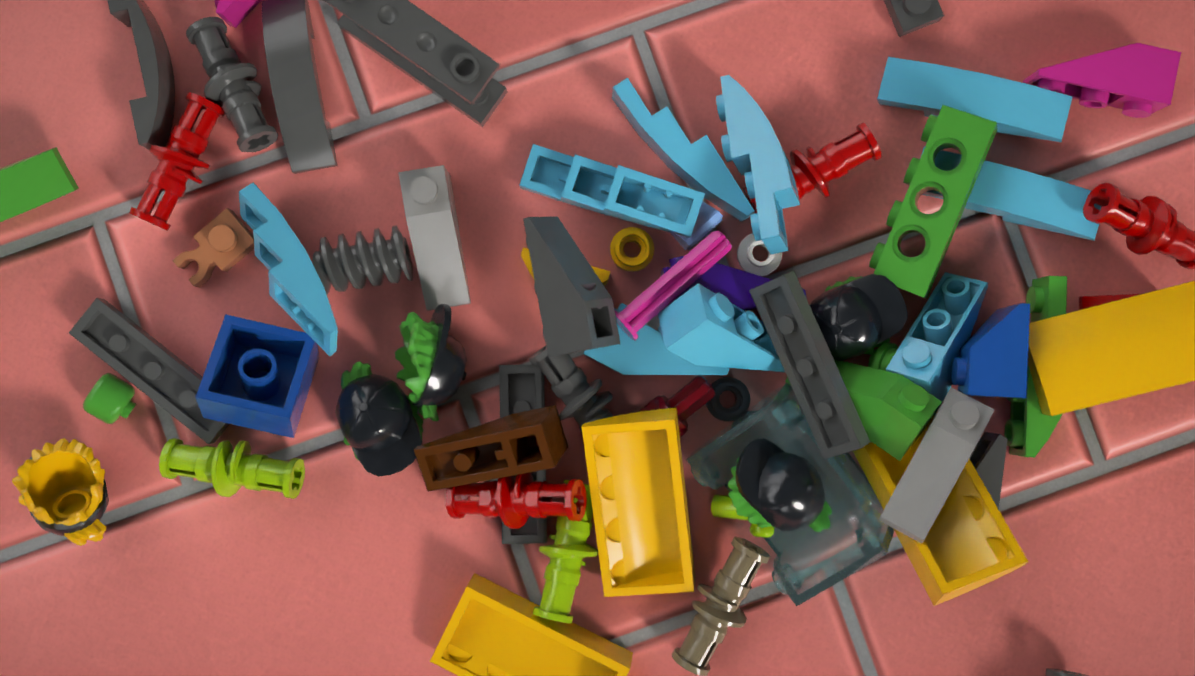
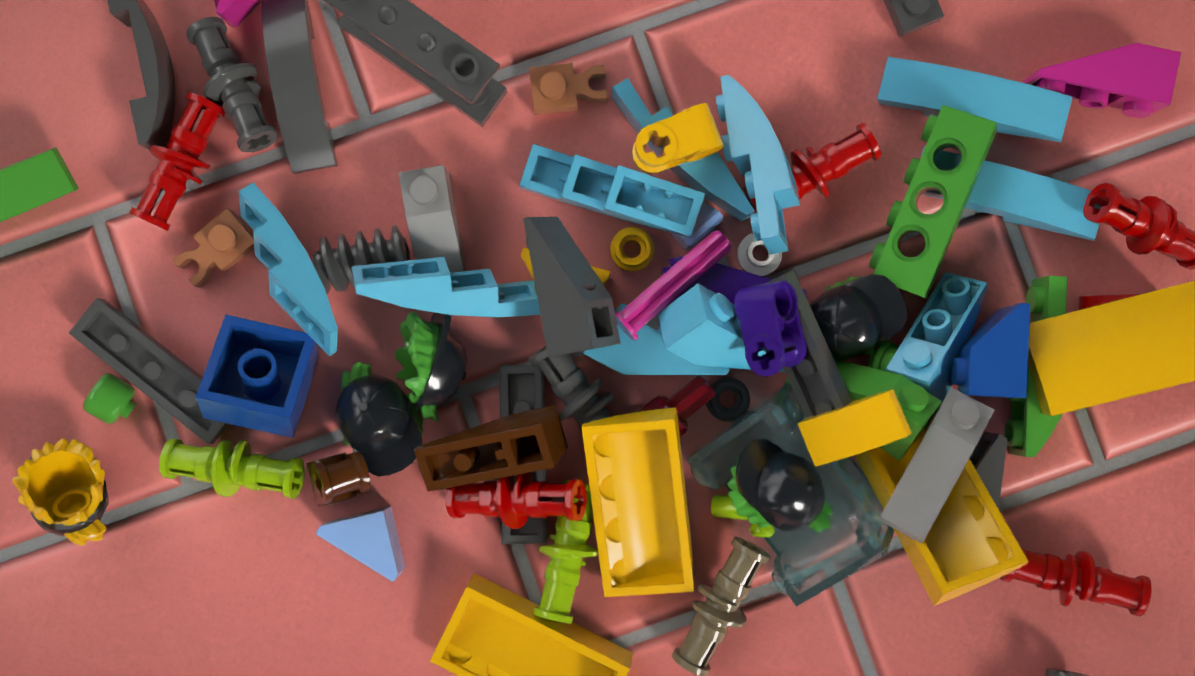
none -> reddish brown piece [306,451,371,507]
none -> light blue slope [315,506,405,582]
none -> medium azure slope [352,257,541,317]
none -> nougat plate [529,63,608,115]
none -> yellow piece [632,103,724,174]
none -> dark purple piece [734,281,807,377]
none -> yellow slope [797,389,912,467]
none -> red piece [1000,549,1152,617]

